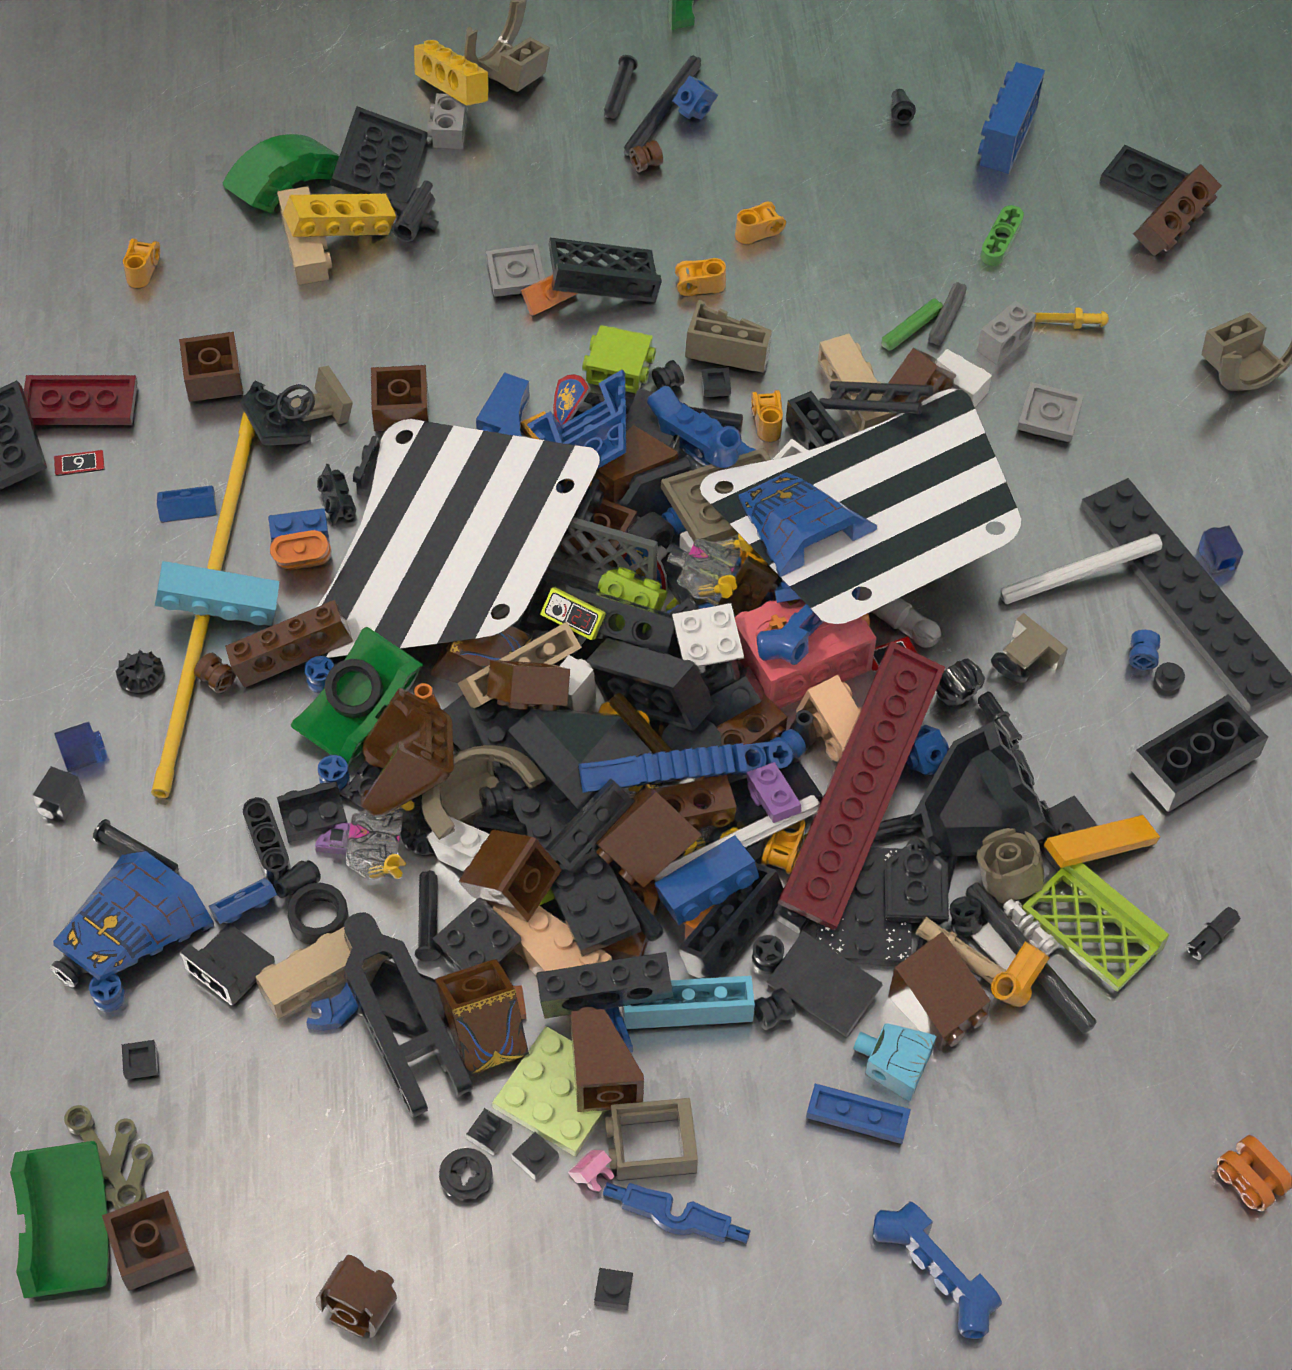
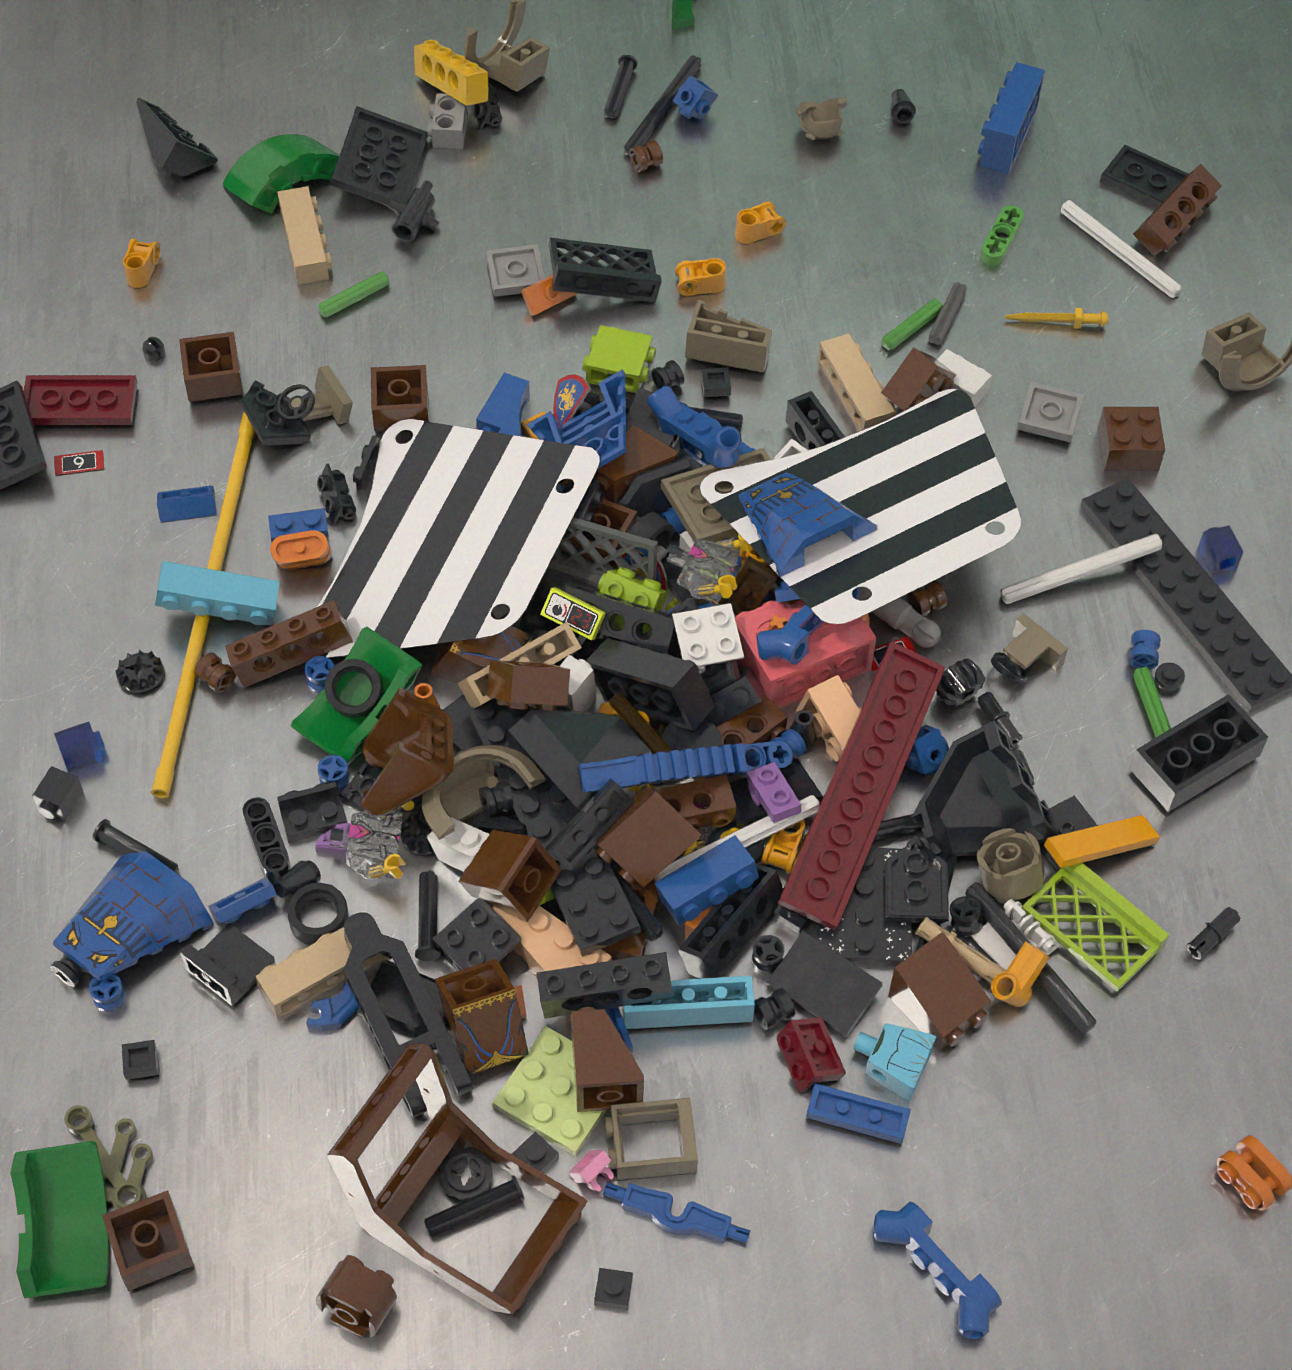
yellow brick [283,194,396,237] -> none
black tile [466,1108,512,1156] -> none
light orange piece [751,390,783,442] -> none
black bar [819,381,934,414] -> none
light grey brick [977,301,1036,365] -> none
none -> black wedge [136,97,218,176]
none -> black hinge [142,337,165,361]
none -> bright green axle [318,271,390,318]
none -> reddish brown window [327,1044,588,1314]
none -> black axle [424,1175,525,1236]
none -> black hinge [474,84,502,130]
none -> dark red bracket [776,1017,846,1092]
none -> dark tan helmet [796,97,847,140]
none -> reddish brown wheel [907,581,947,616]
none -> white axle [1061,200,1182,298]
none -> reddish brown brick [1098,407,1165,471]
none -> bright green axle [1133,667,1171,737]

